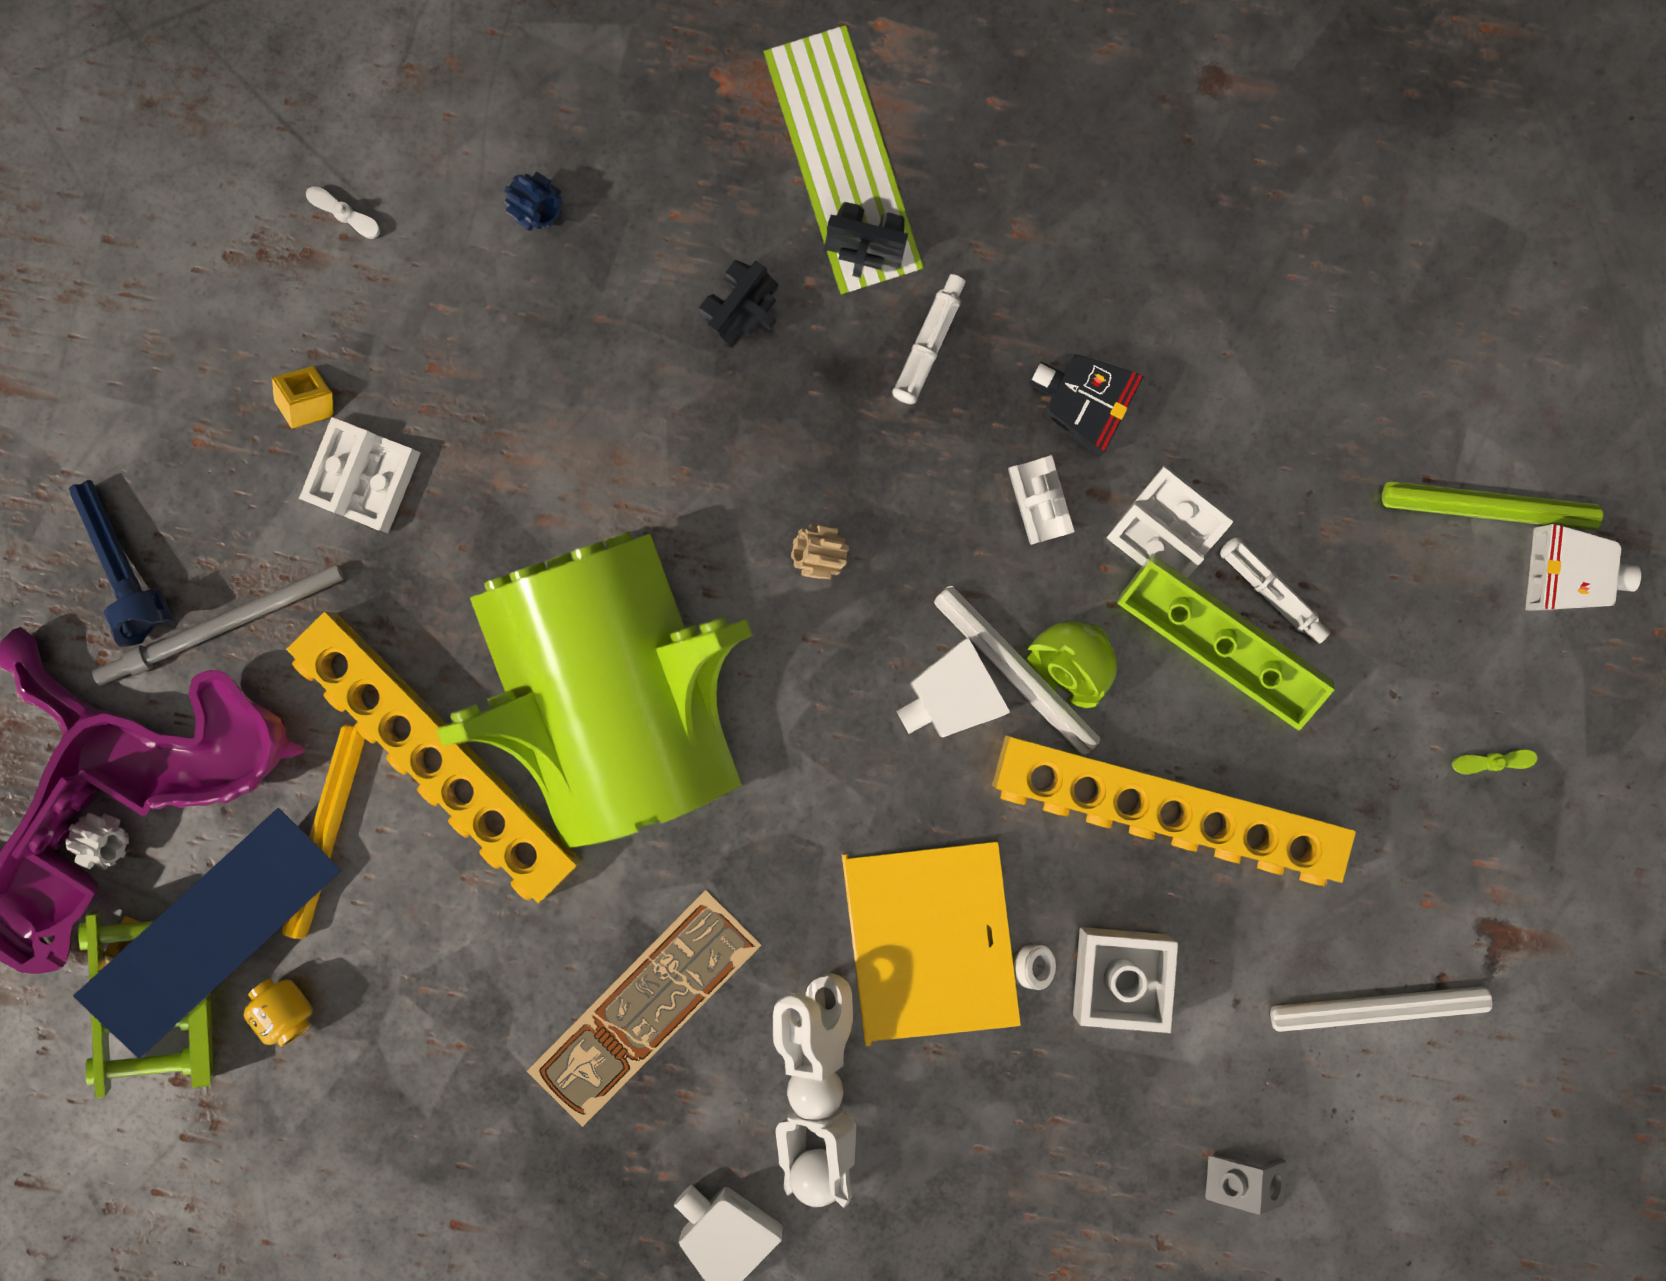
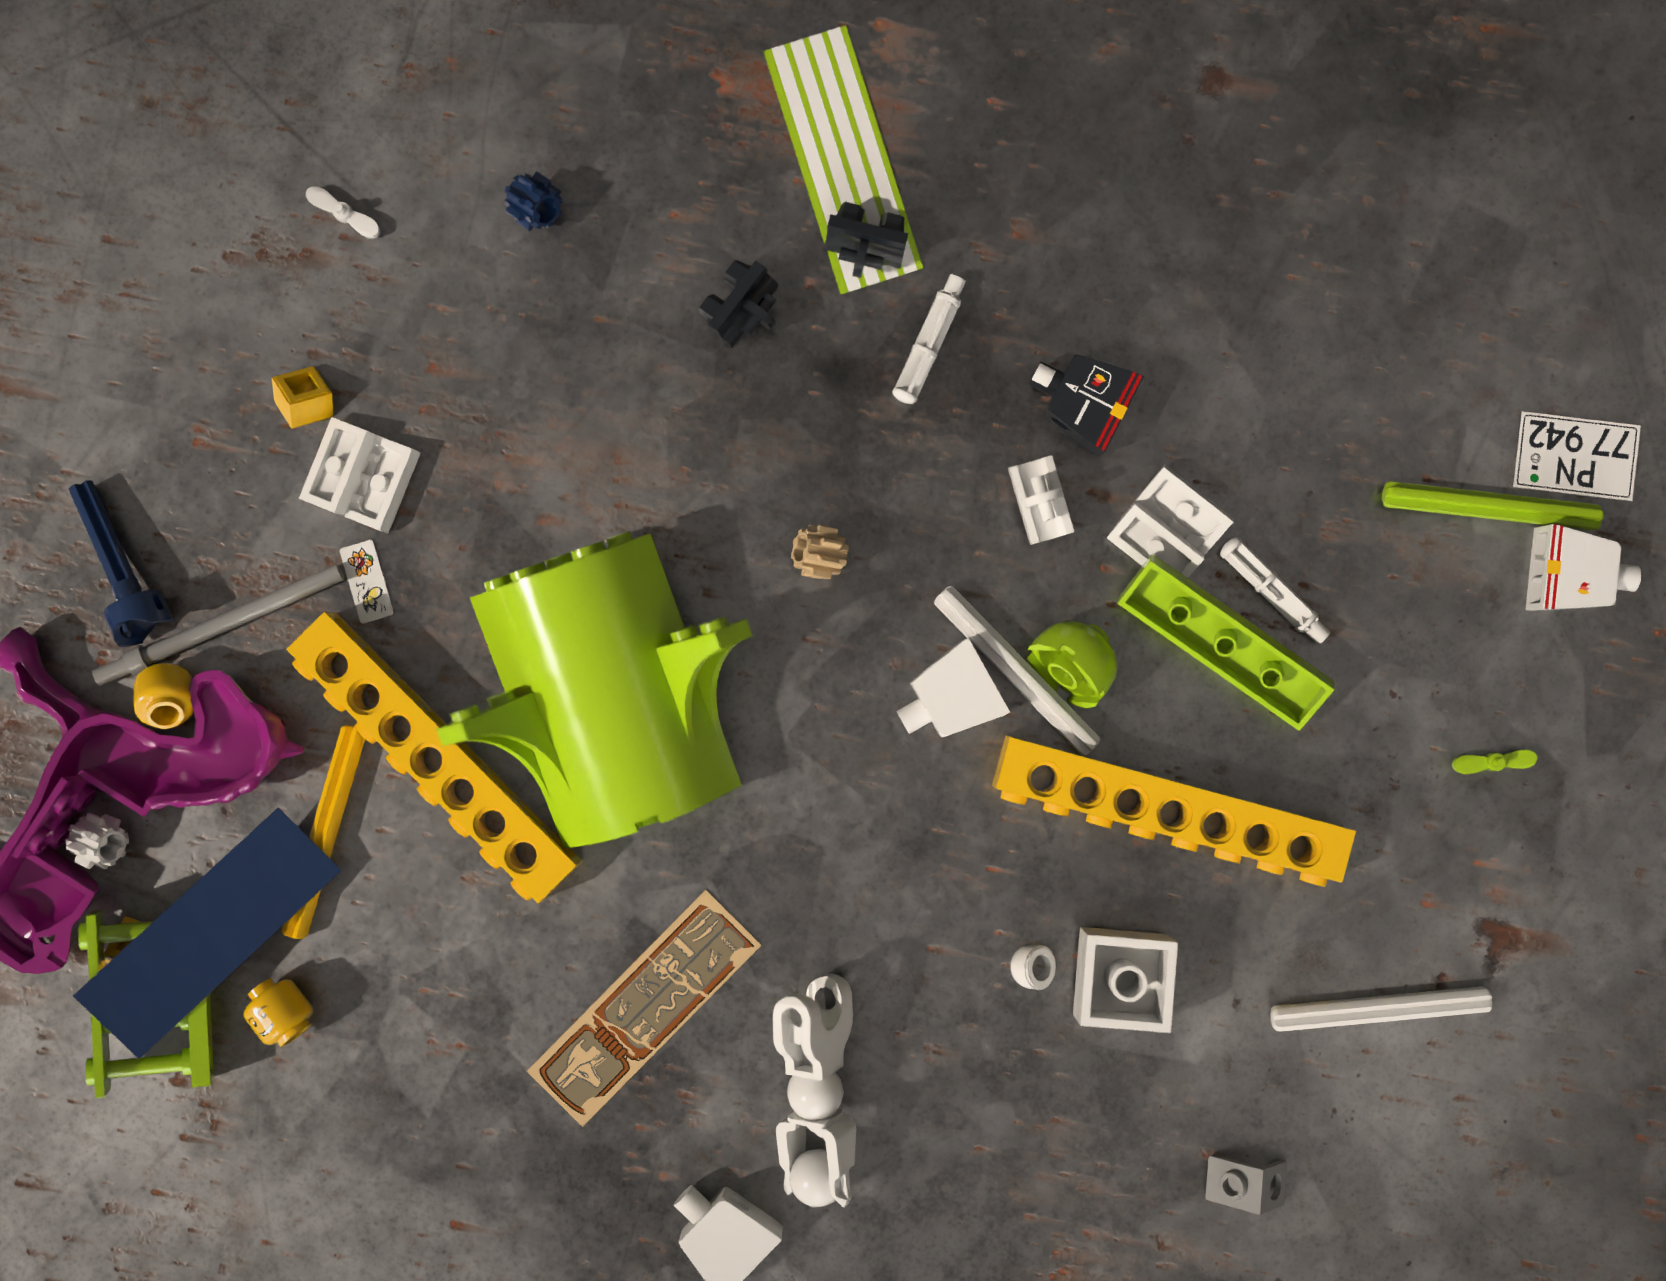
yellow piece [842,841,1021,1046] -> none
none -> yellow head [133,663,194,729]
none -> white sticker [340,540,394,624]
none -> white sticker [1513,411,1641,501]

